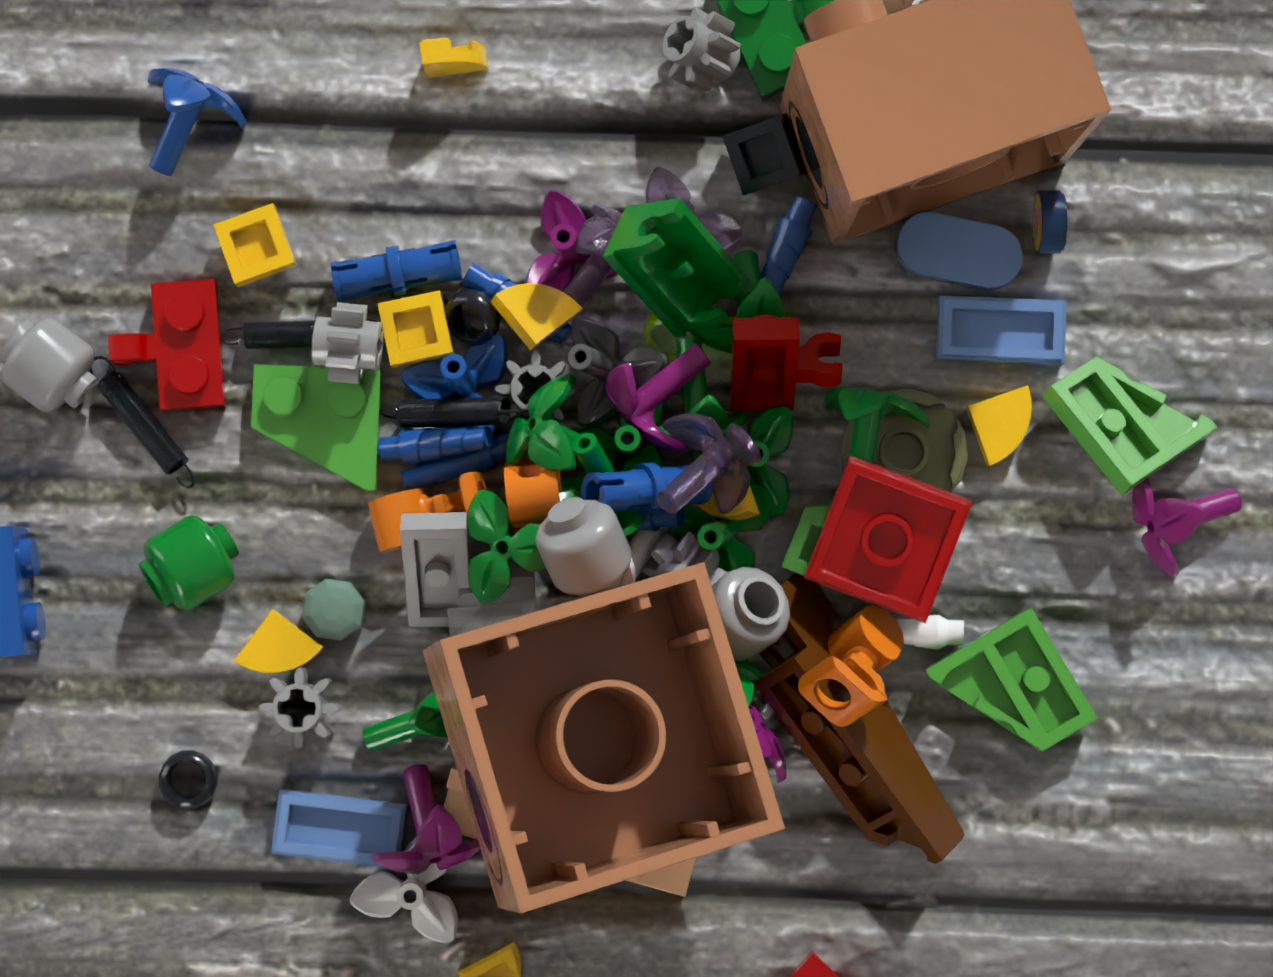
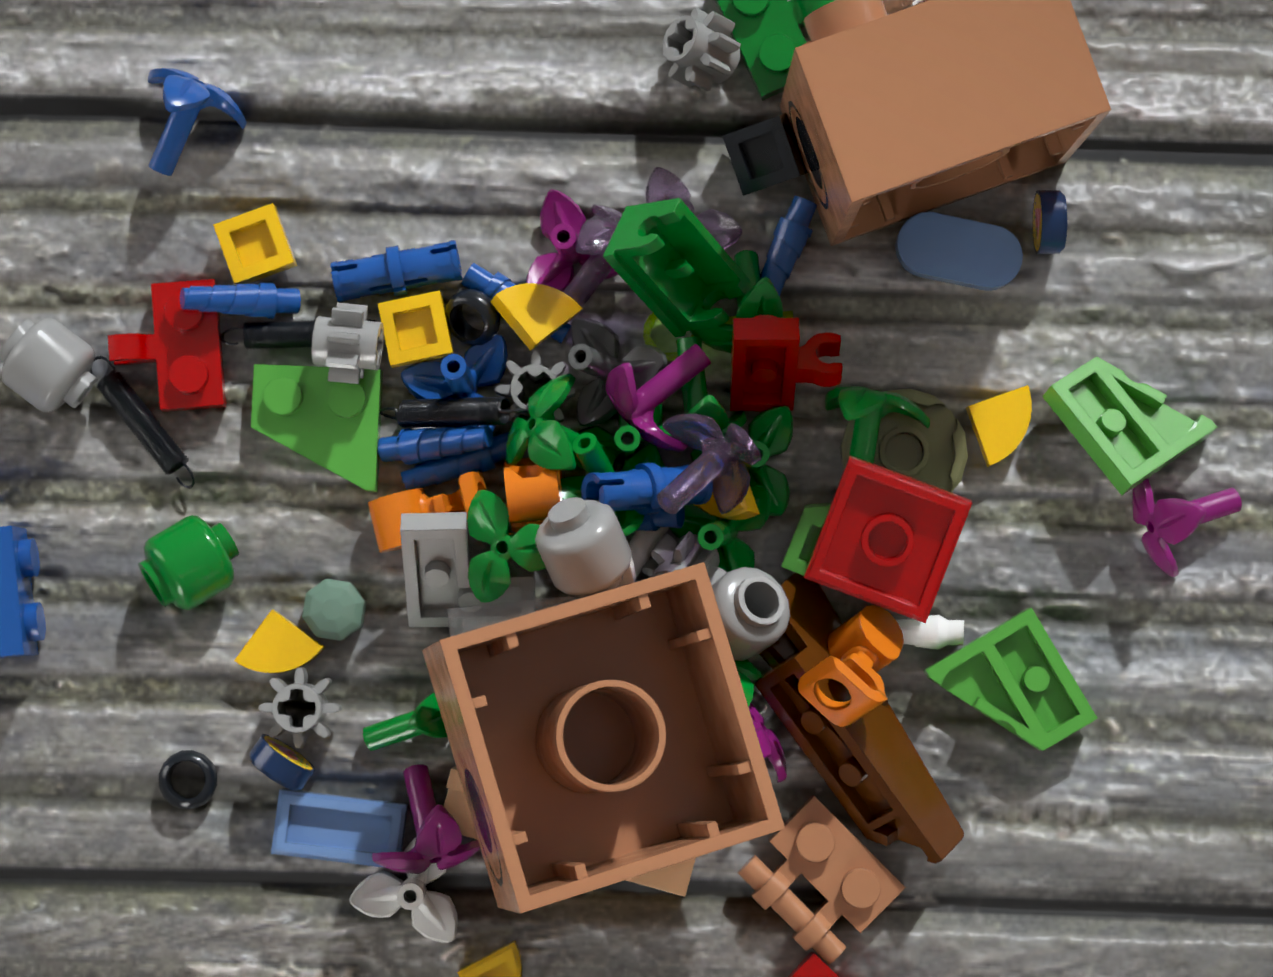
yellow tile [419,38,489,79] -> none
medium blue tile [936,295,1067,366] -> none
none -> blue animal [180,282,301,319]
none -> dark blue tile [249,734,315,791]
none -> nougat plate [738,795,906,965]

